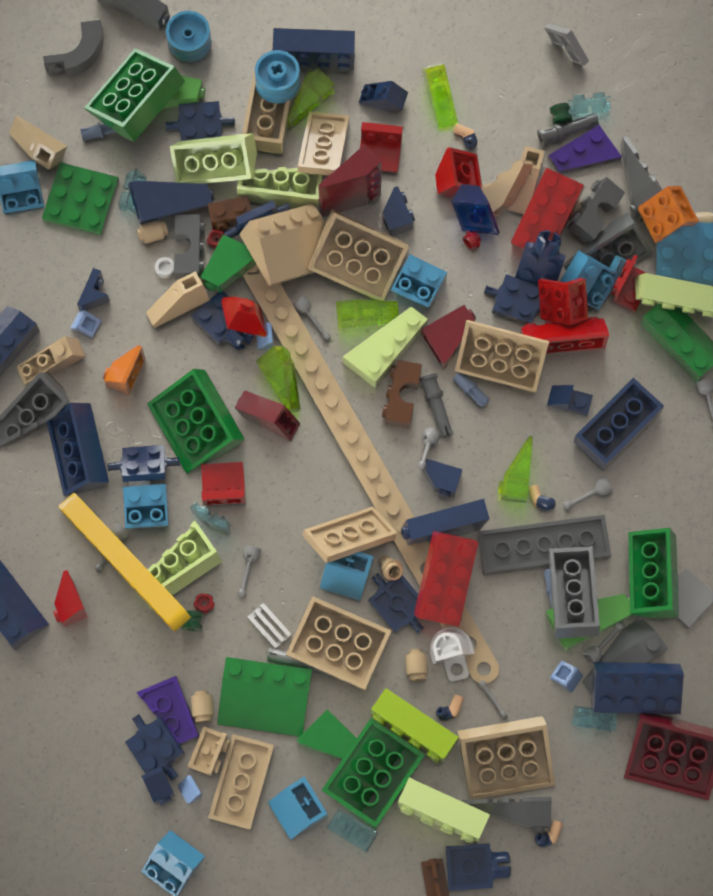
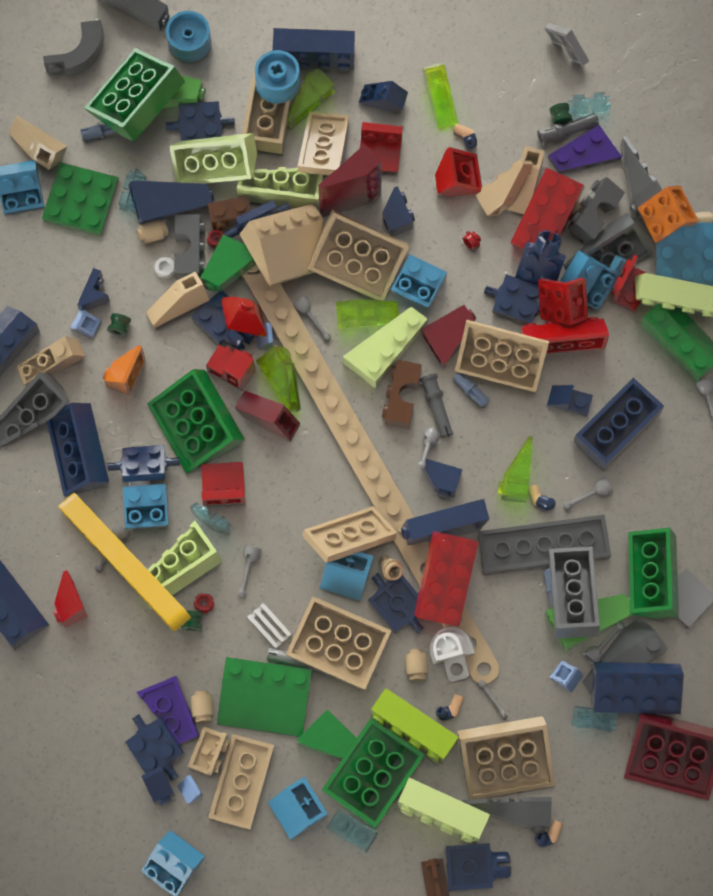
clear blue slope [451,184,500,235] -> none
none -> dark green wheel [107,313,131,337]
none -> red brick [206,345,255,392]

